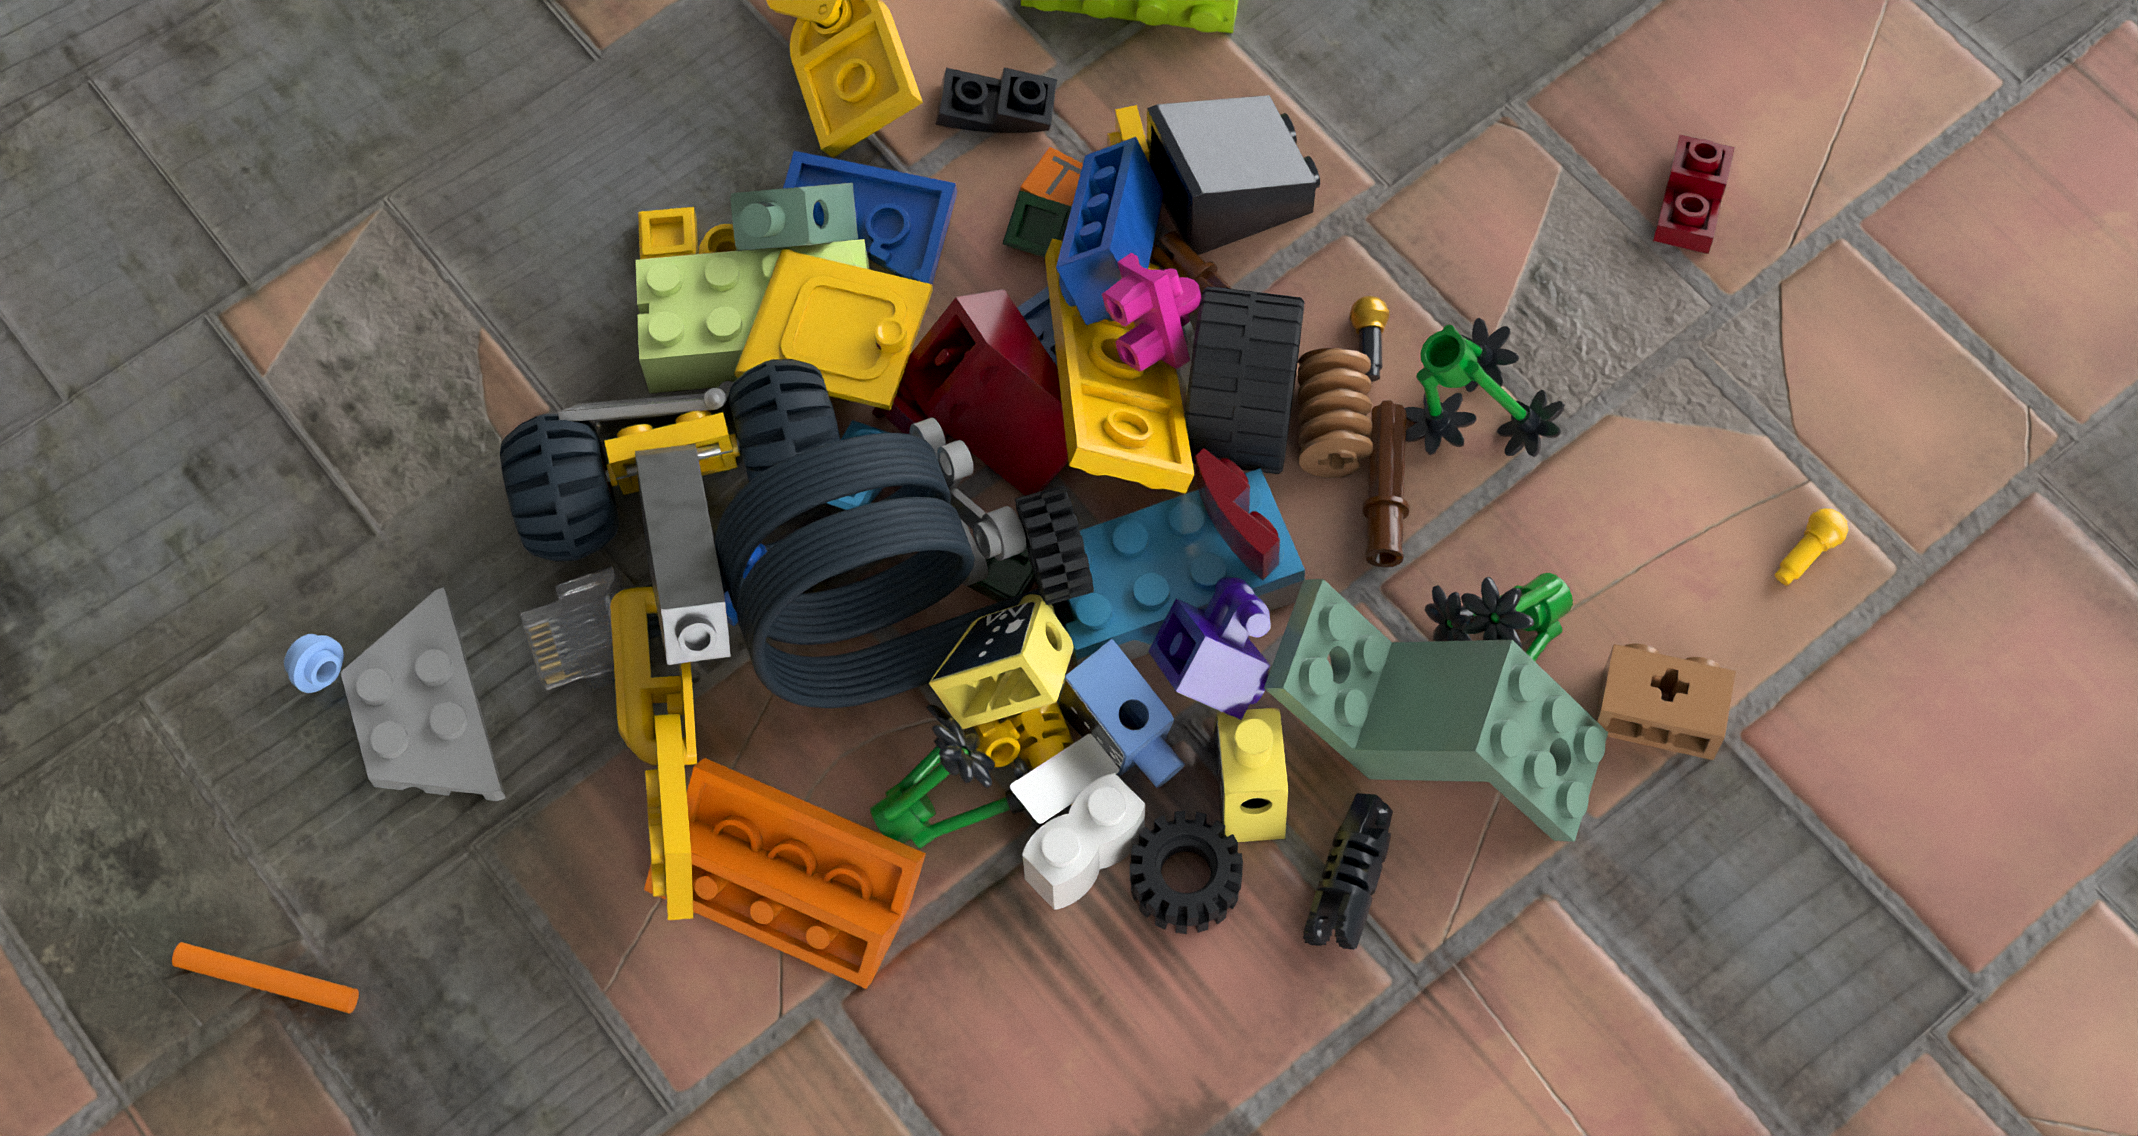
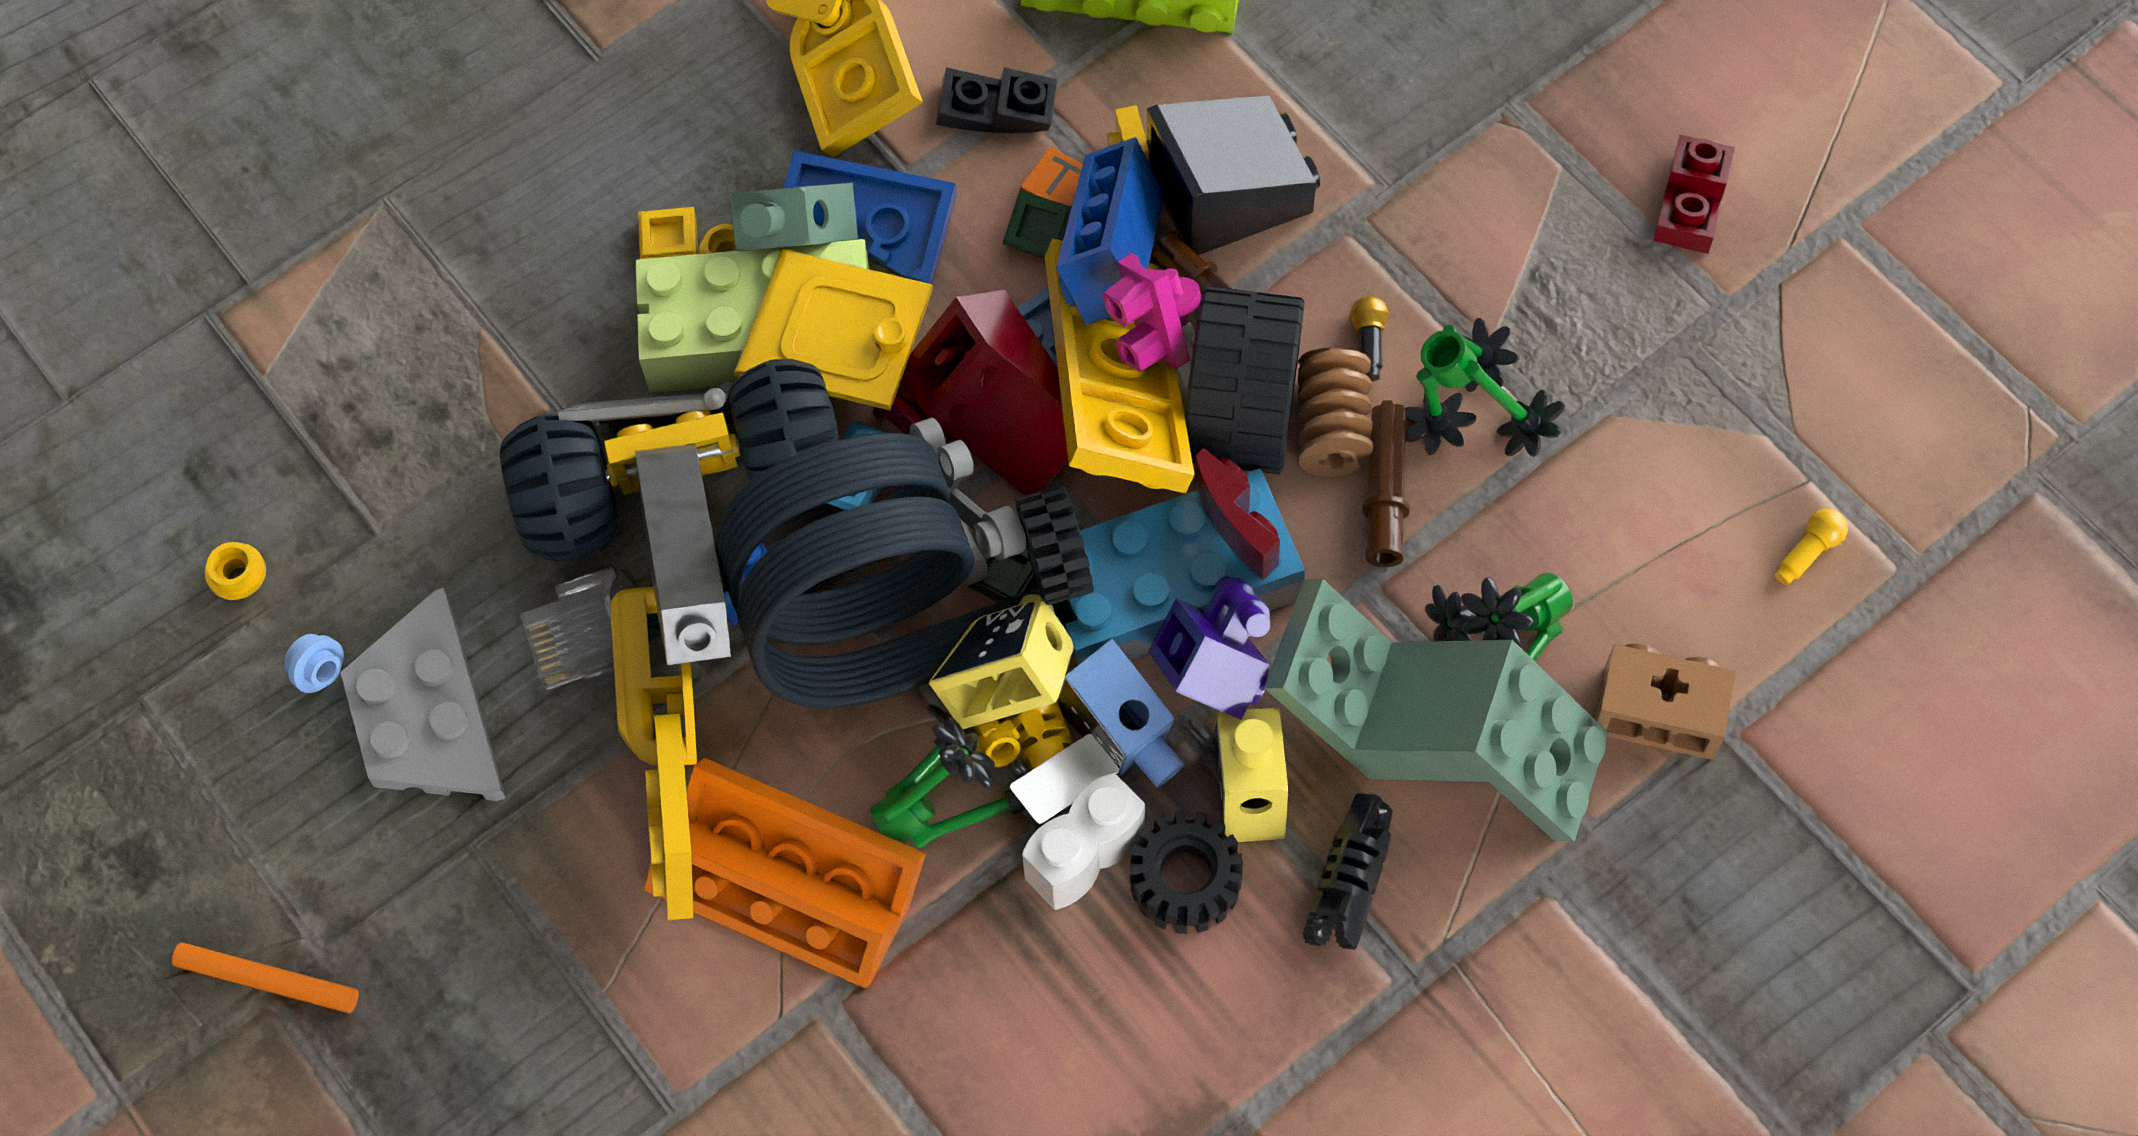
none -> yellow plate [205,542,266,600]

